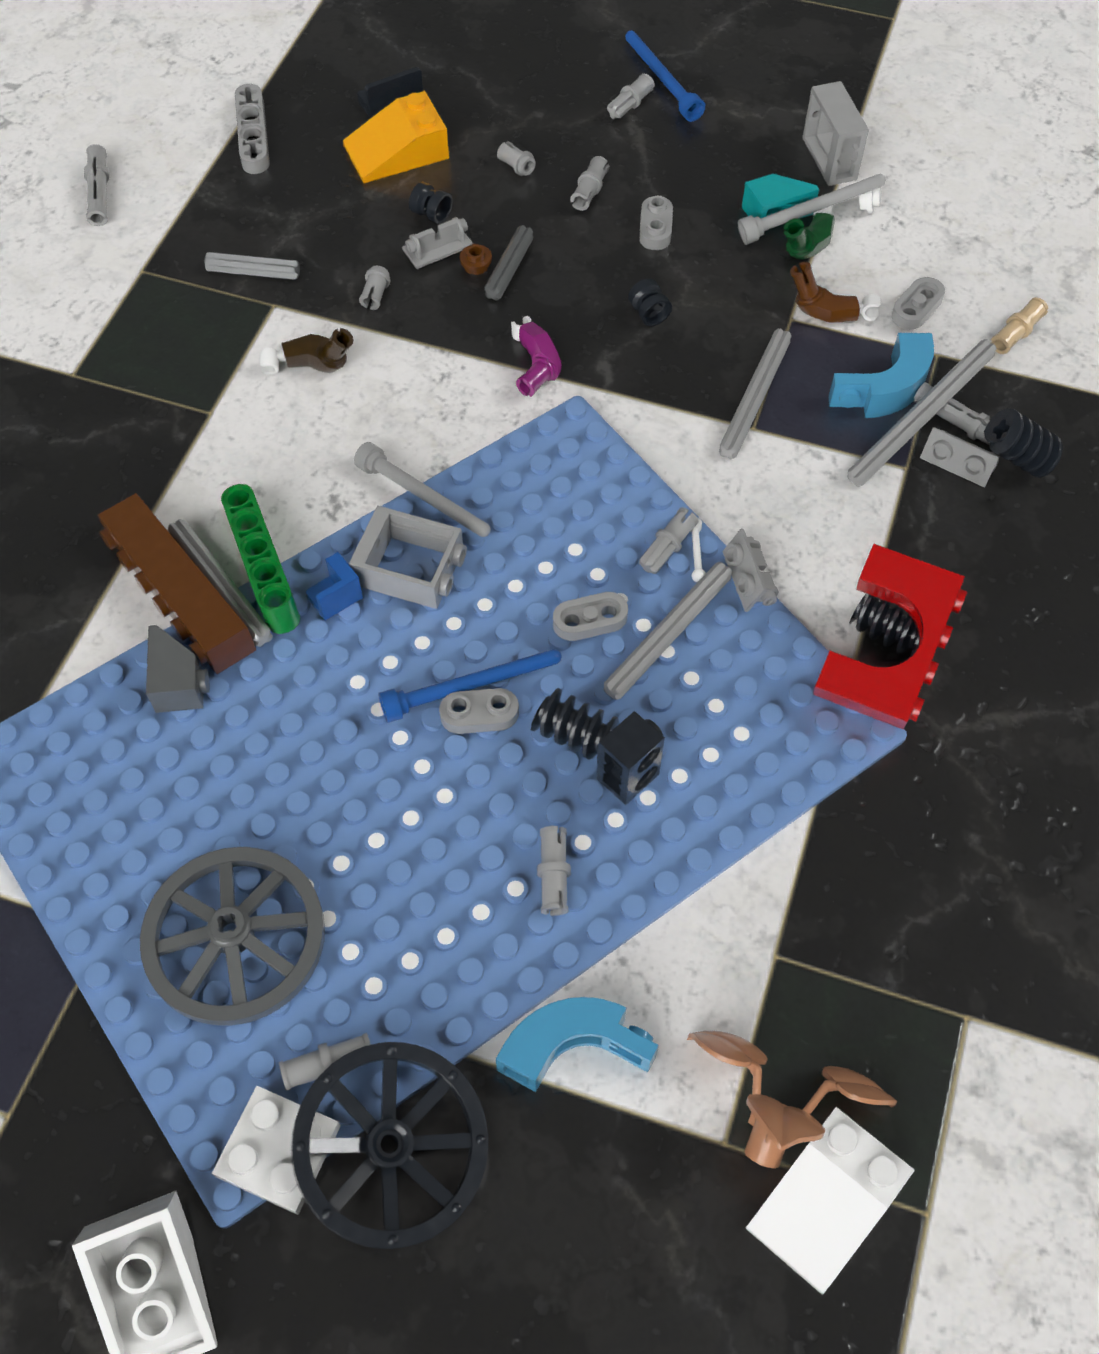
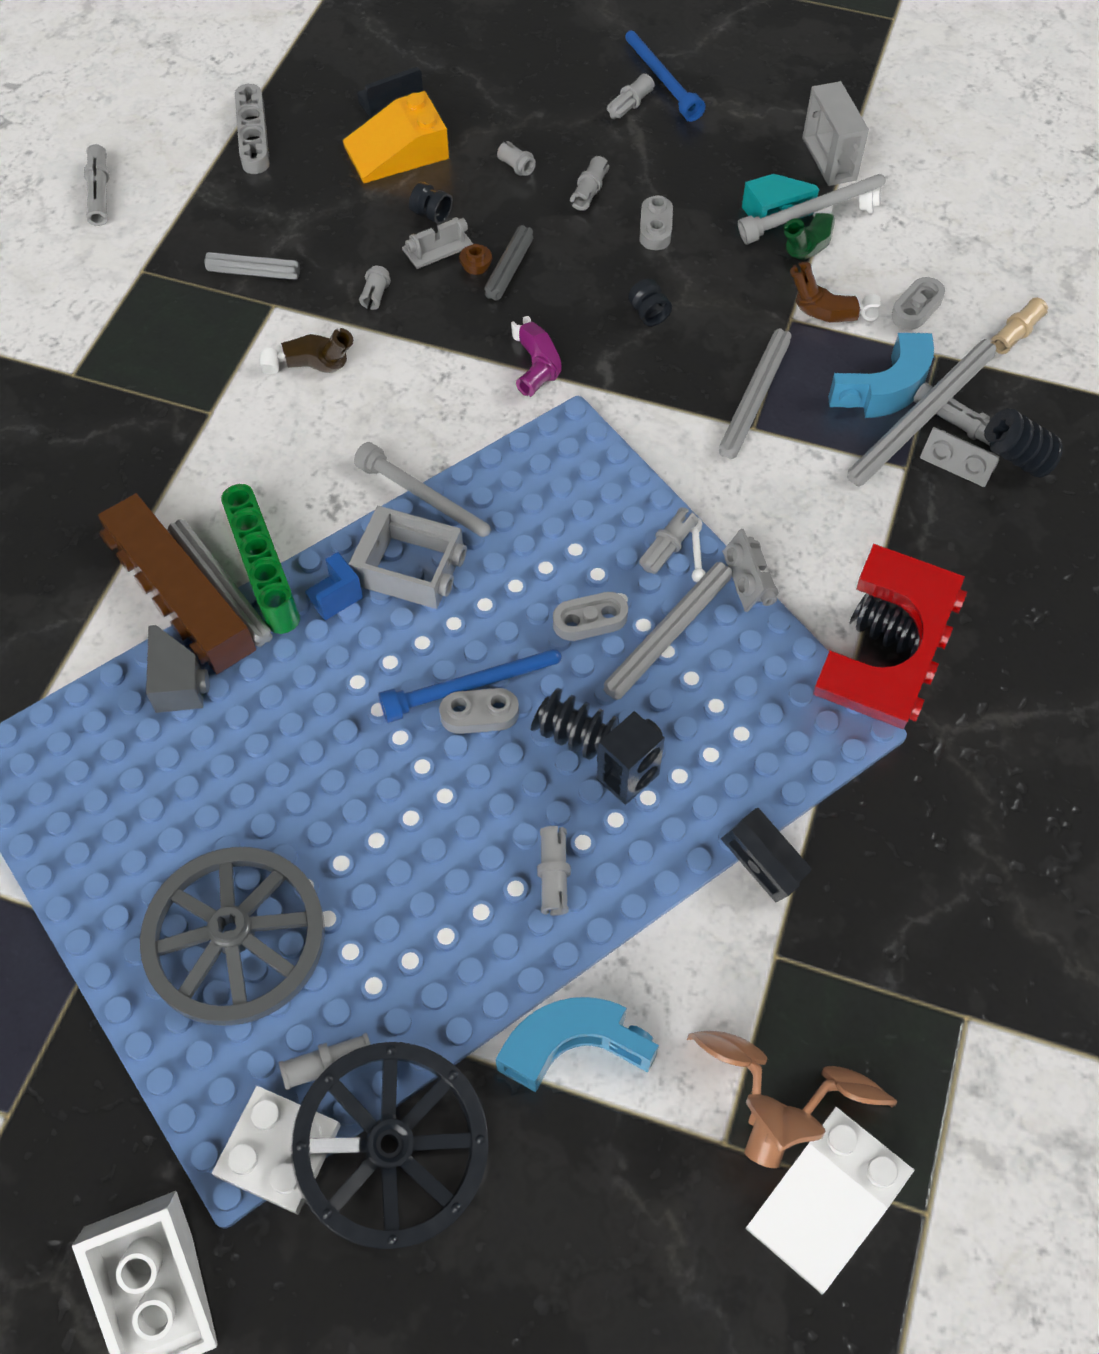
none -> black panel [721,808,811,903]

